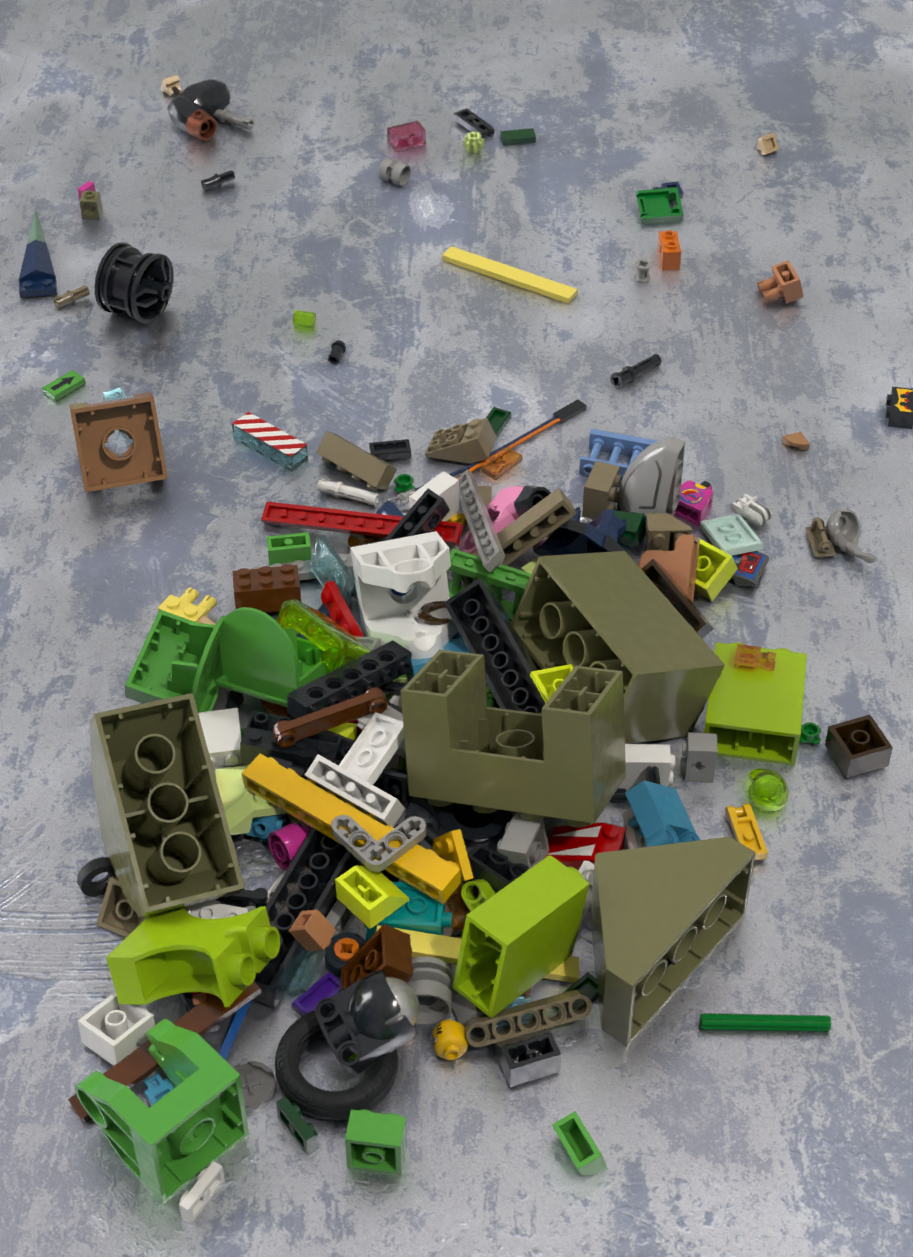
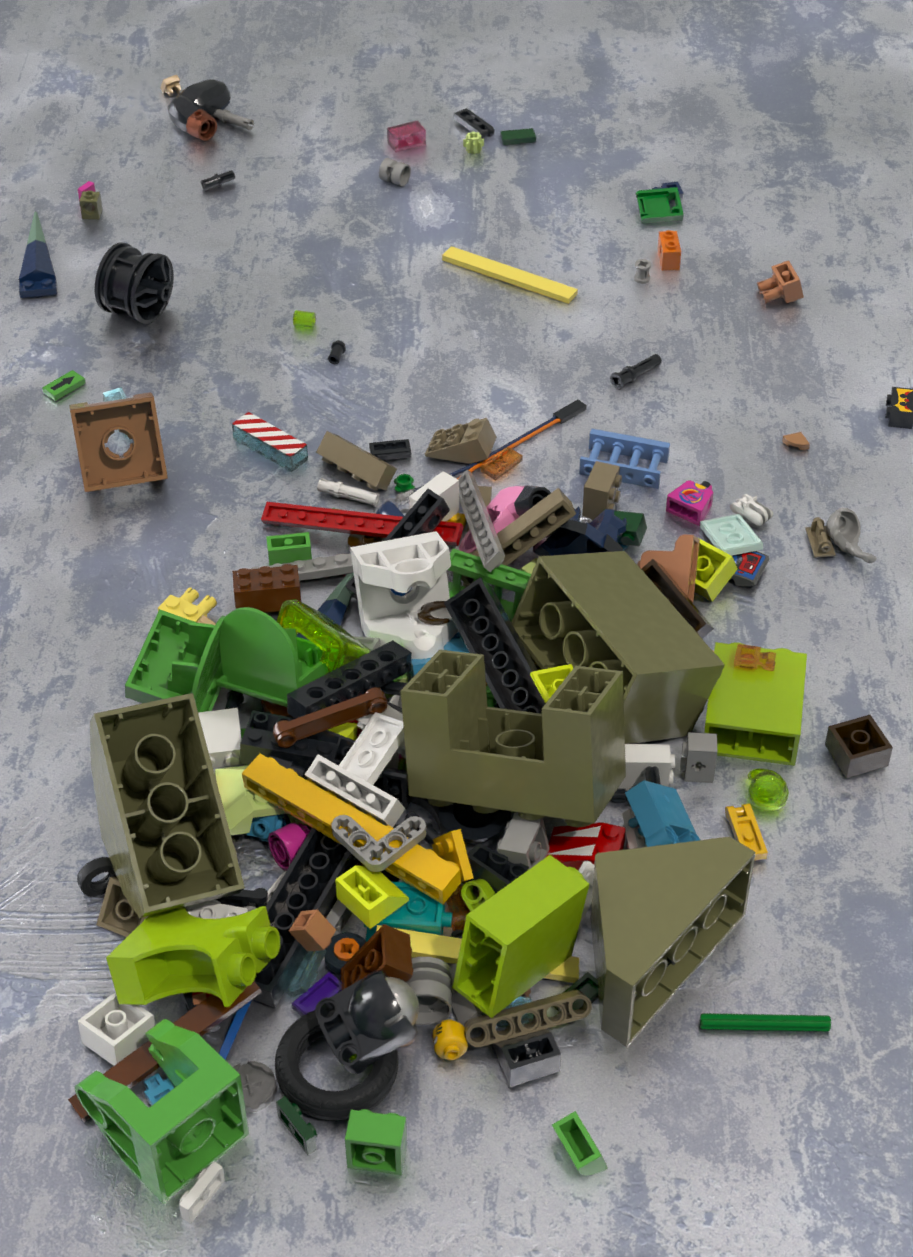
dark tan axle [53,286,90,309] -> none
clear light blue tile [309,535,355,606] -> none
red plate [320,580,364,637] -> none
dark green tile [486,407,512,439] -> none
light grey panel [617,437,686,536] -> none
dark tan slope [644,513,692,551] -> none
tan tile [756,133,779,155] -> none
green plate [799,722,821,745] -> none

